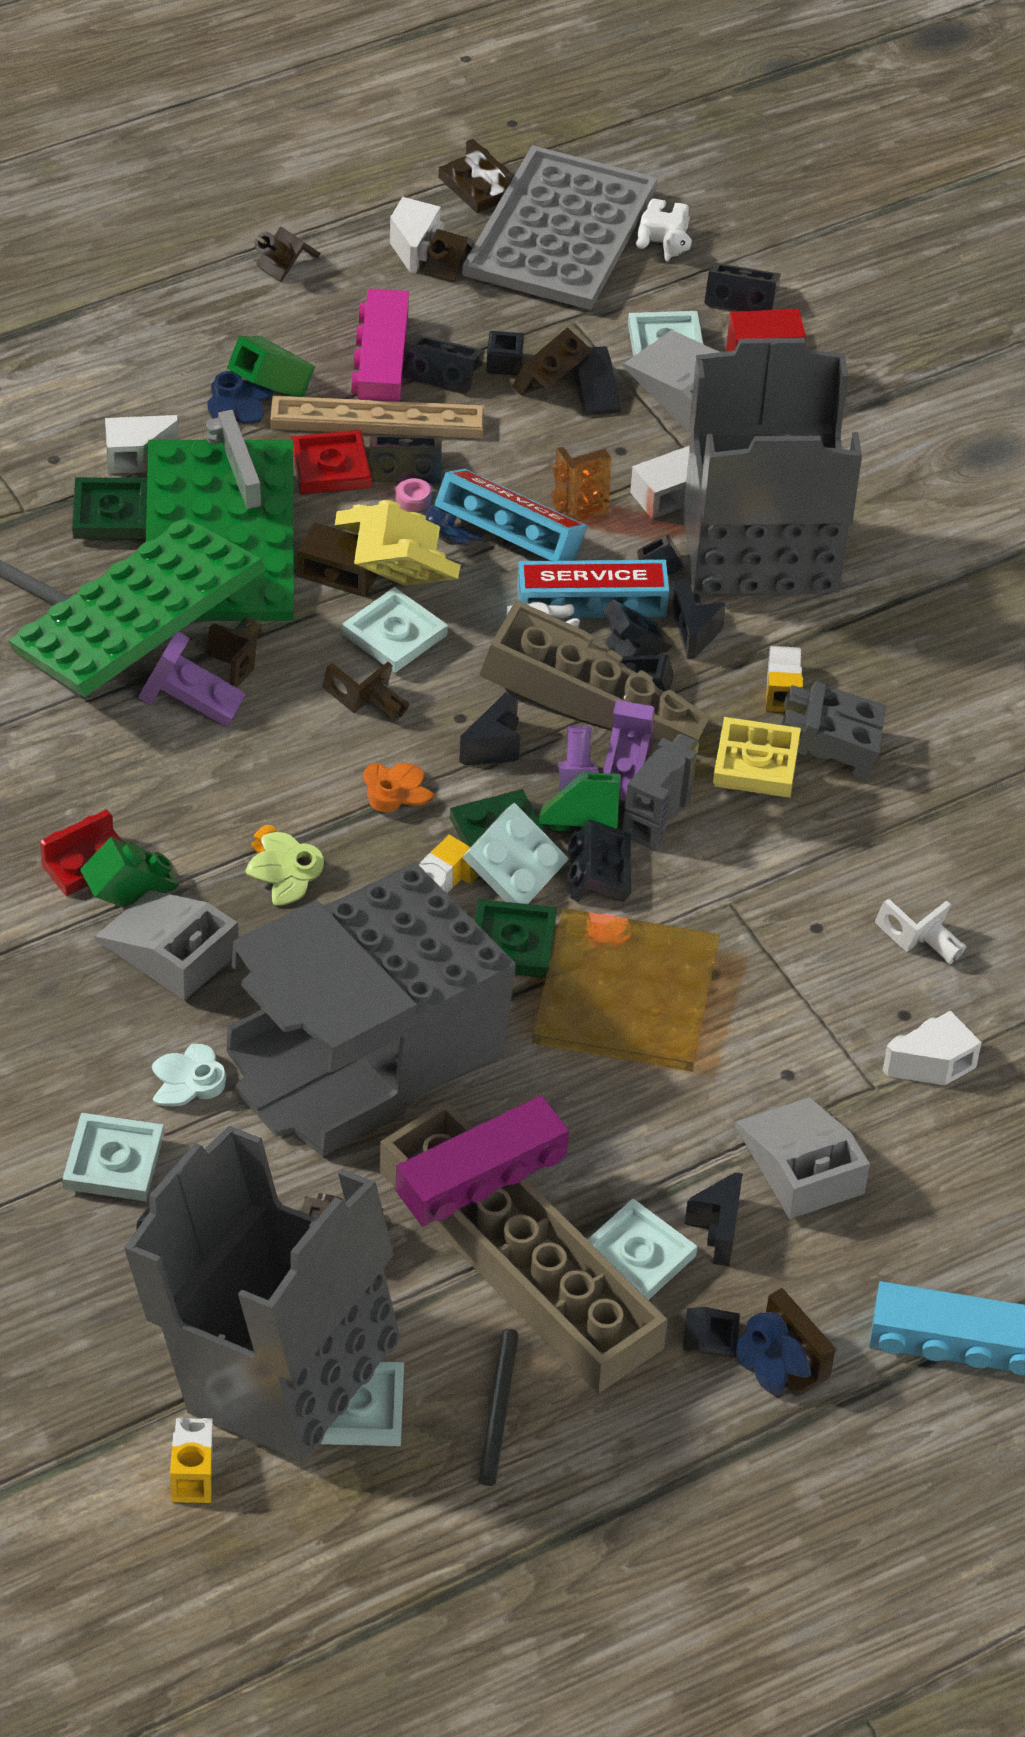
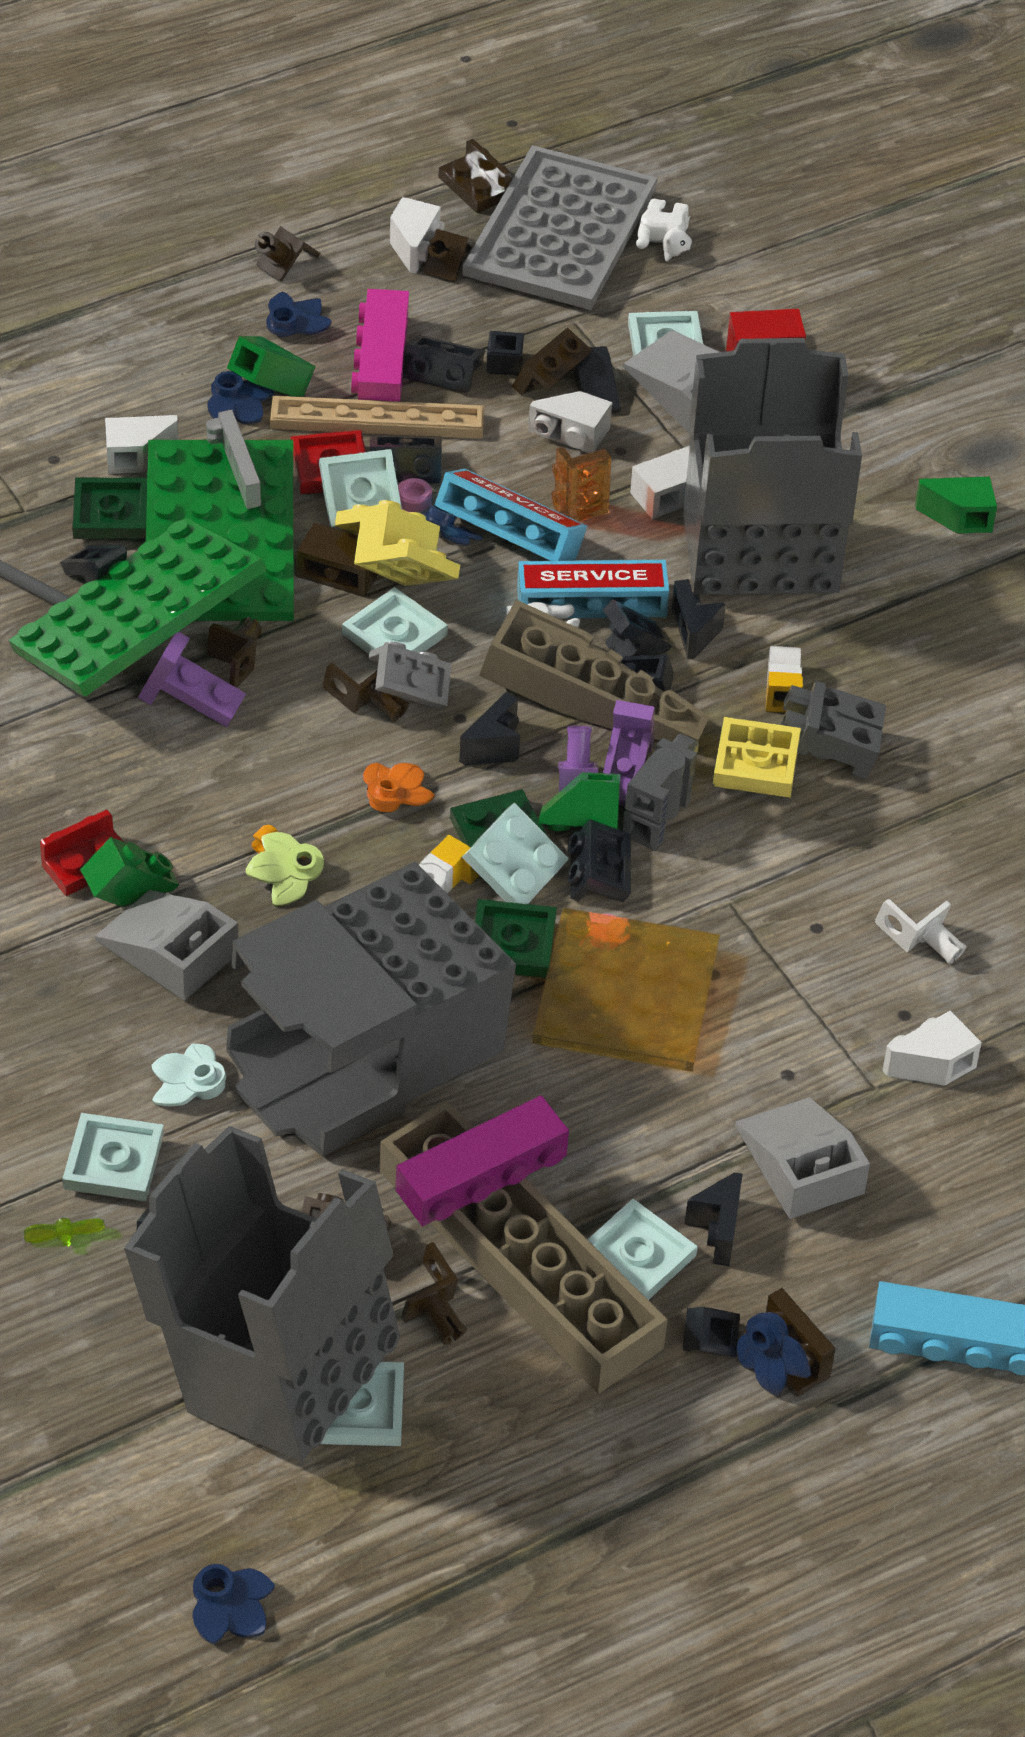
yellow leg [170,1418,213,1503] -> none
pearl dark grey bar [478,1329,519,1486] -> none
black slope [637,534,684,576] -> none
black bracket [704,262,781,311] -> none
none -> clear neon green piece [23,1218,105,1246]
none -> black slope [60,545,127,583]
none -> dark blue plate [192,1564,275,1644]
none -> dark blue plate [266,291,332,337]
none -> light aqua plate [319,449,402,530]
none -> light grey bracket [369,642,452,710]
none -> dark brown bracket [401,1242,467,1345]
none -> white slope [528,391,612,454]
none -> green slope [915,476,997,534]

